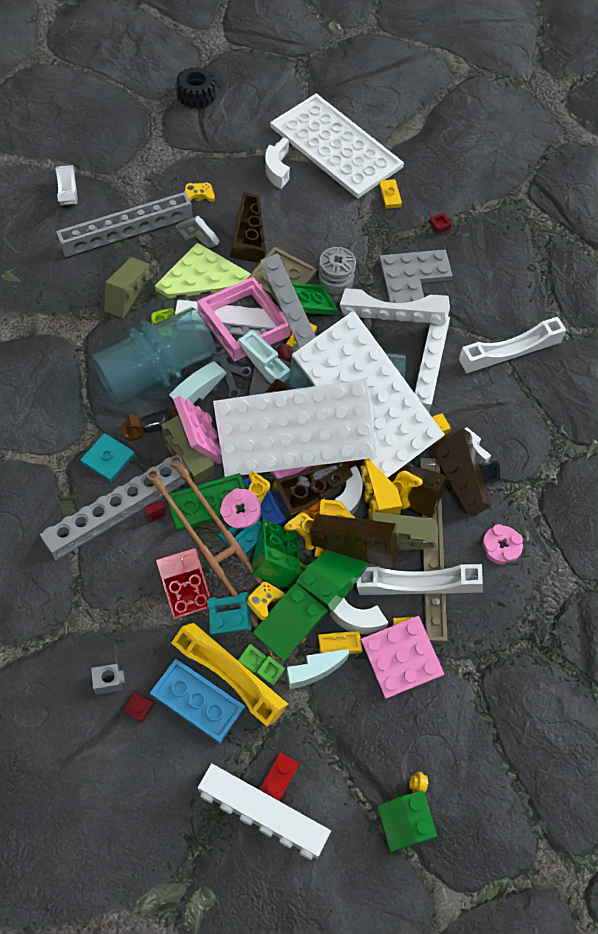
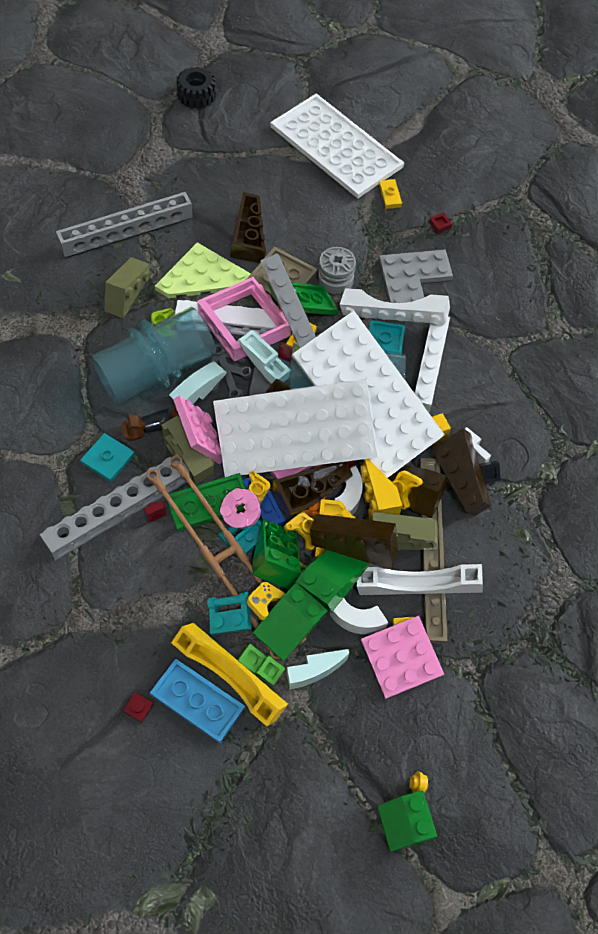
white arch [56,165,77,206] -> none
light grey brick [91,664,125,695] -> none
red slope [155,547,210,619] -> none
light grey plate [175,216,220,248] -> none
yellow piece [185,182,215,202] -> none
white brick [198,764,331,860] -> none
red plate [260,752,299,801] -> none
white arch [265,137,290,189] -> none
yellow plate [318,631,362,654] -> none
white arch [459,317,566,373] -> none
bright pink plate [482,524,523,565] -> none
none -> teal plate [369,320,405,357]

